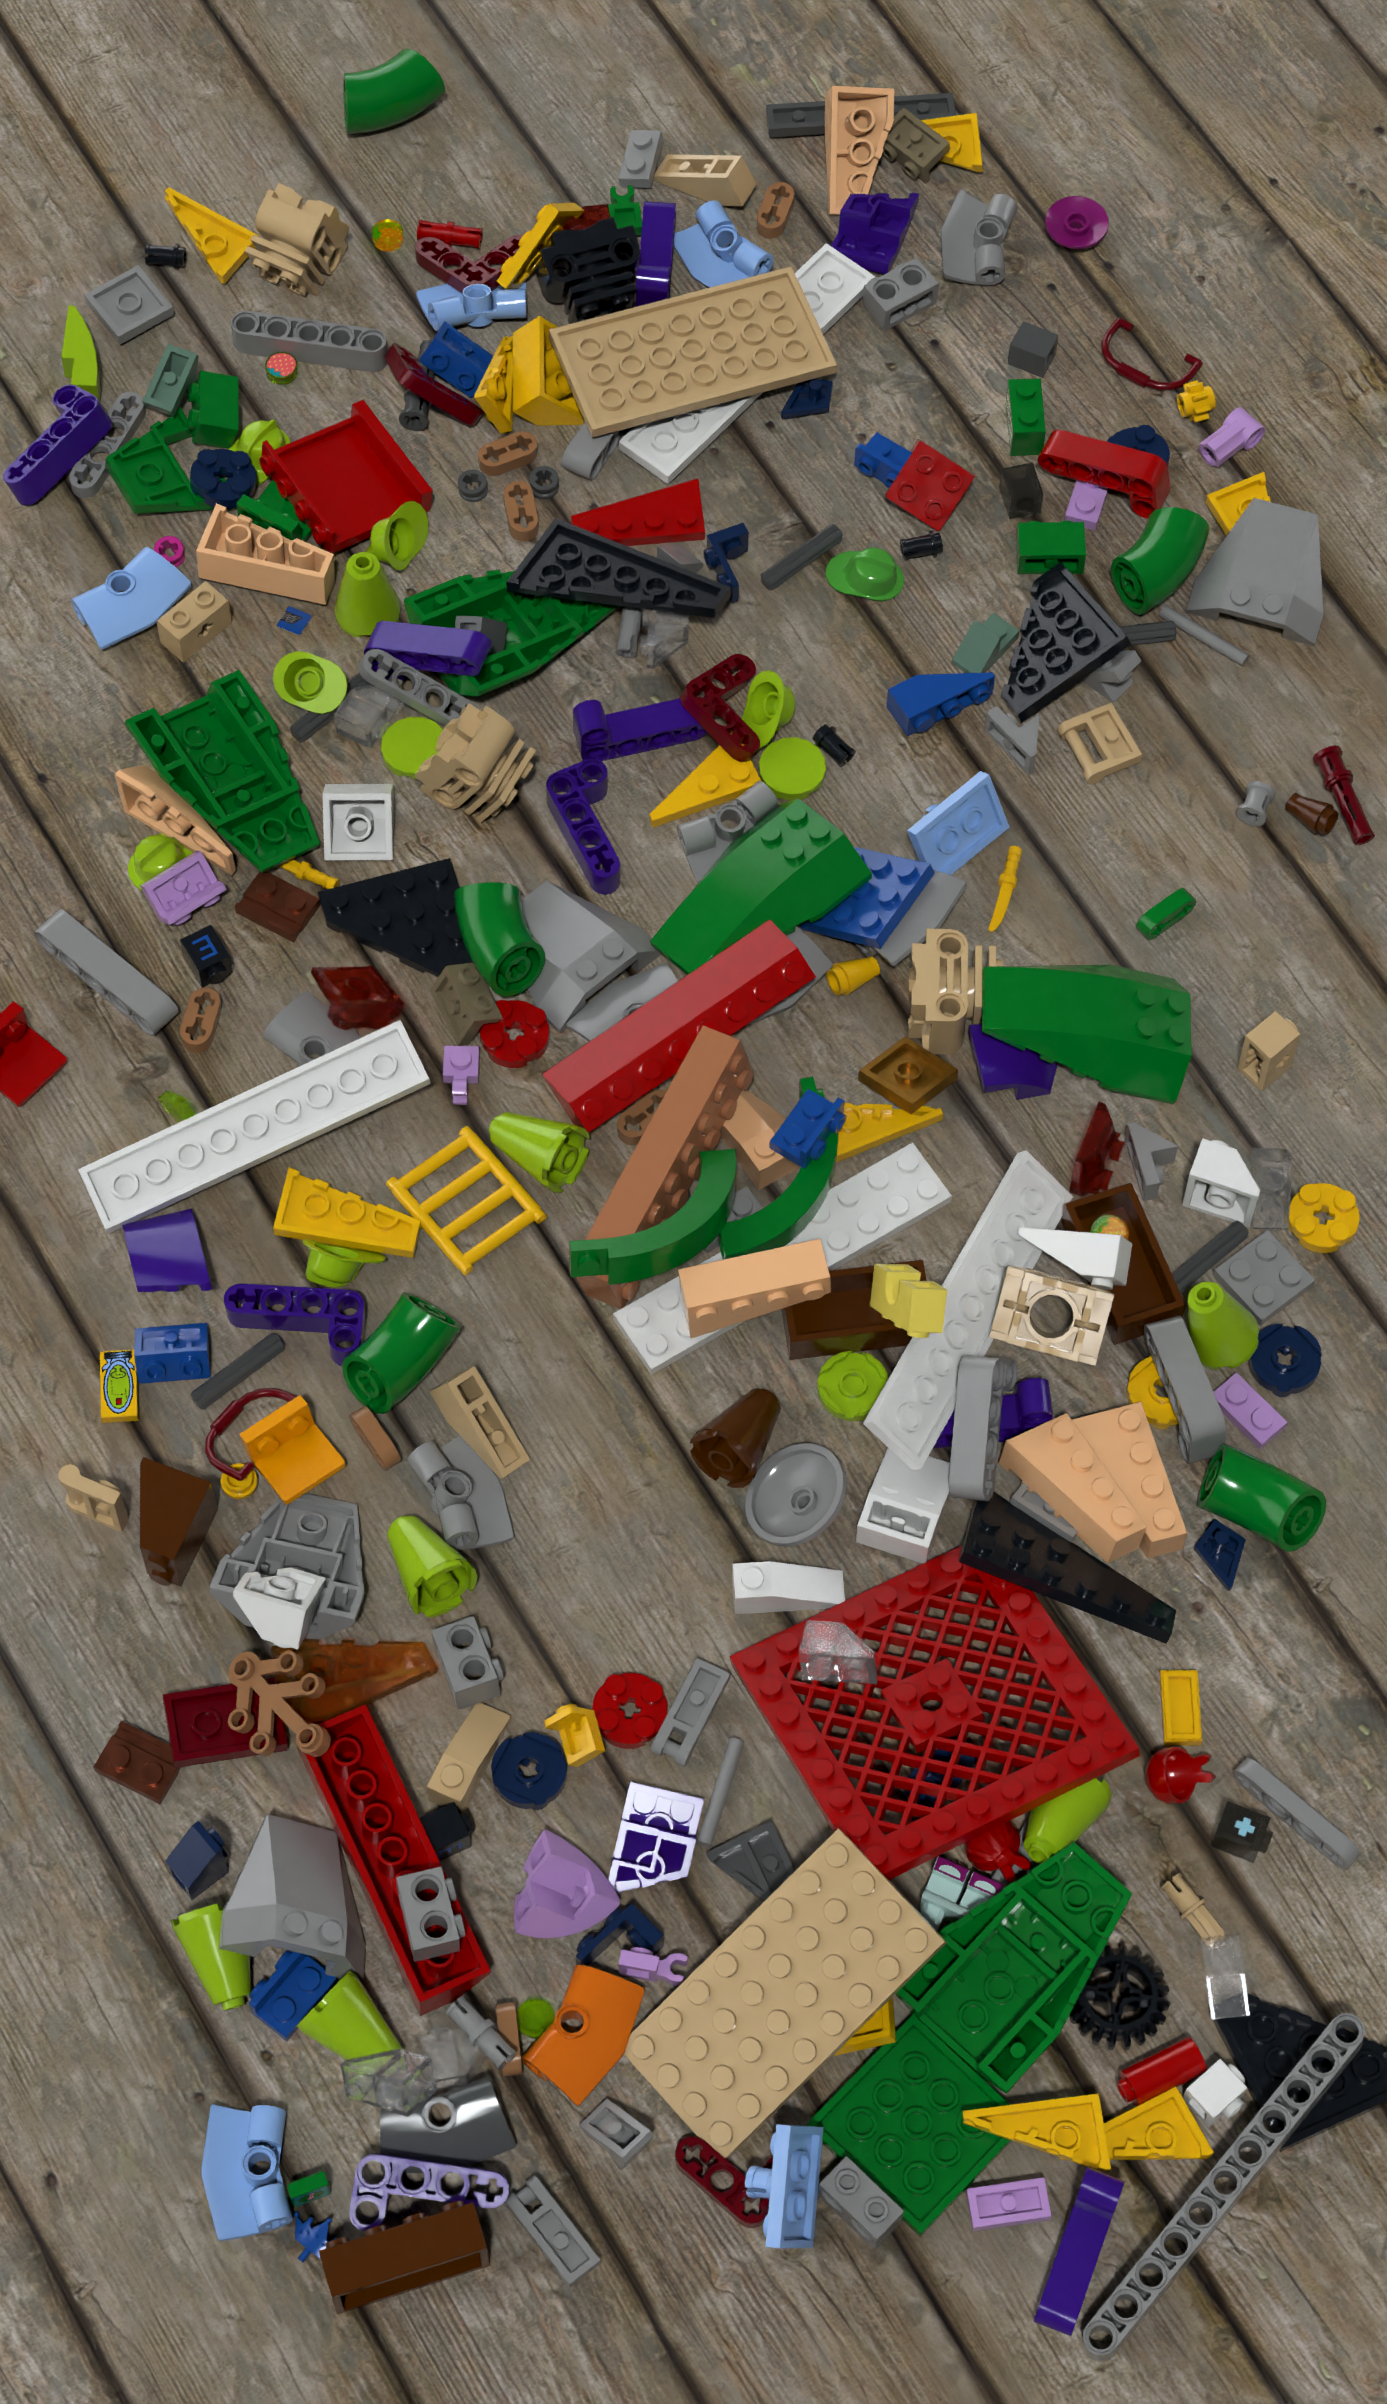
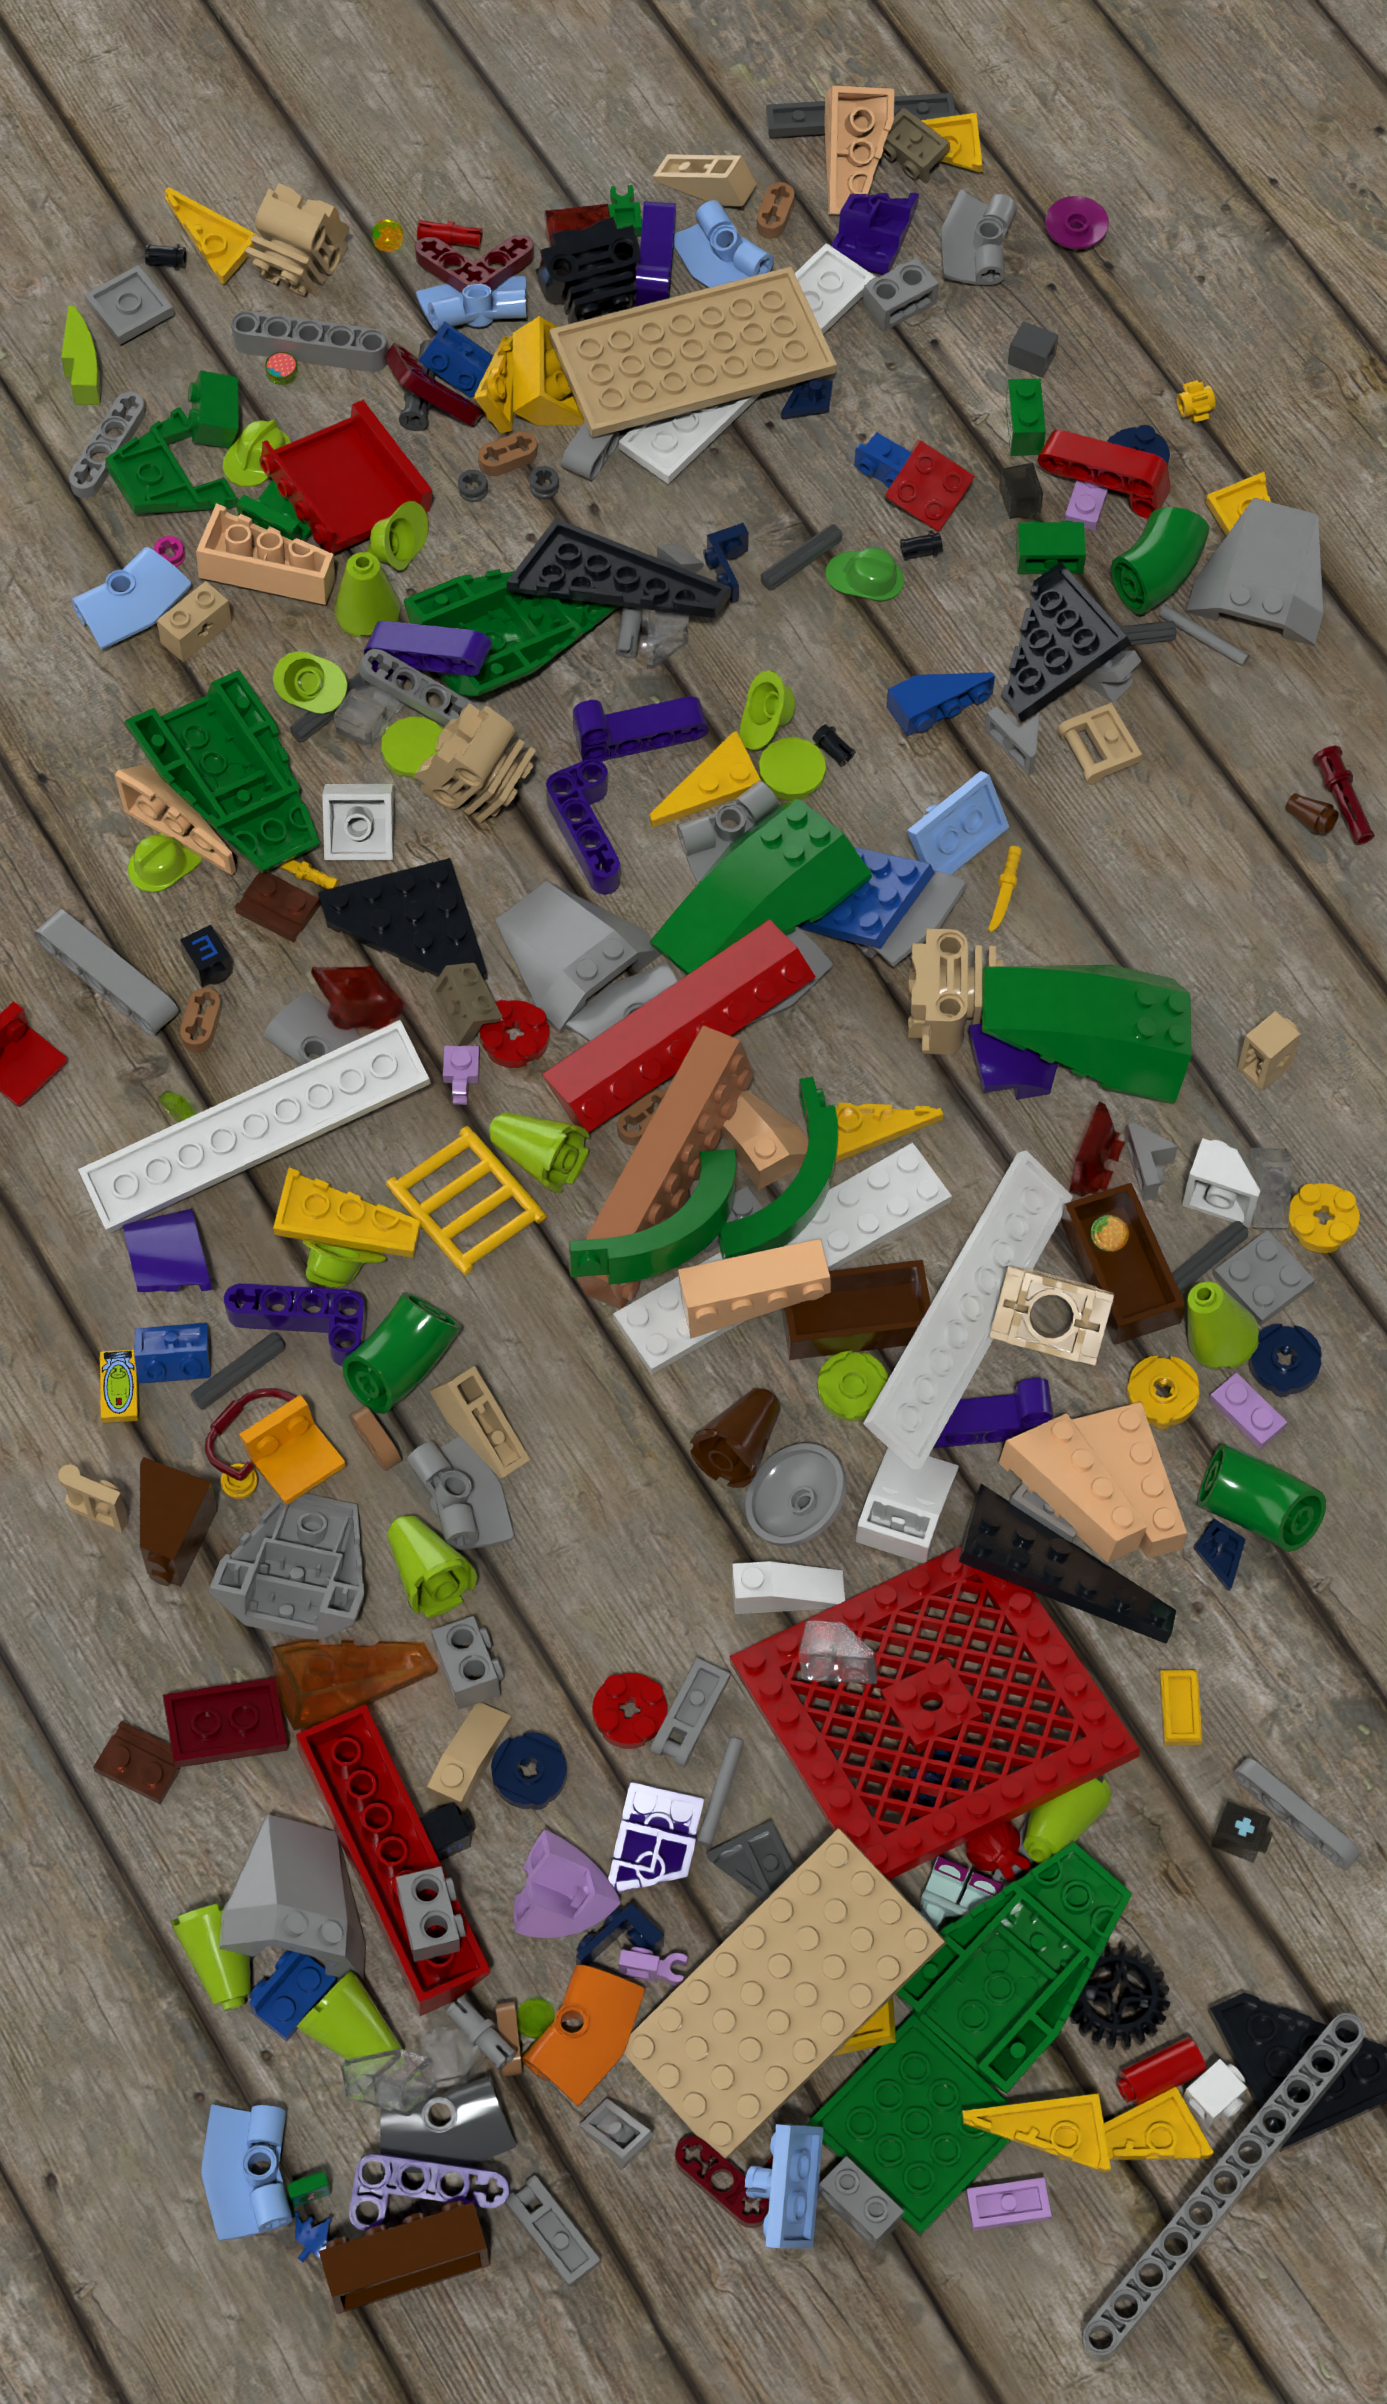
dark purple beam [3,384,112,505] -> none
lavender bracket [140,850,226,925] -> none
sand green slope [142,344,199,416] -> none
dark blue slope [165,1821,228,1900] -> none
dark blue plate [190,449,256,509] -> none
medium nougat plant [228,1651,331,1757] -> none
white slope [233,1567,326,1649] -> none
blue sticker [277,606,311,635] -> none
green brick [343,49,445,134] -> none
green brick [454,882,545,997] -> none
dark grey panel [455,616,507,655] -> none
yellow wing [497,203,584,289] -> none
medium nougat beam [504,481,539,541] -> none
yellow bracket [544,1704,605,1767] -> none
red wing [571,478,705,546] -> none
light grey plate [618,130,664,188] -> none
dark red beam [680,654,760,762] -> none
blue bracket [769,1089,846,1169] -> none
yellow cone [826,956,880,996] -> none
pearl gold plate [858,1036,958,1114] -> none
light yellow arch [870,1264,947,1338] -> none
light grey beam [949,1355,1017,1501] -> none
sand green slope [952,613,1020,673] -> none
white slope [1018,1227,1132,1290] -> none
dark purple beam [1033,2167,1125,2336] -> none
dark red piece [1101,318,1203,390] -> none
green beam [1136,888,1197,940] -> none
light grey beam [1144,1315,1226,1464] -> none
red piece [1145,1747,1216,1804] -> none
tan axle [1161,1873,1225,1946] -> none
lavender piece [1199,407,1266,467] -> none
clear slope [1201,1933,1250,2020] -> none
light grey bush [1236,781,1276,826] -> none

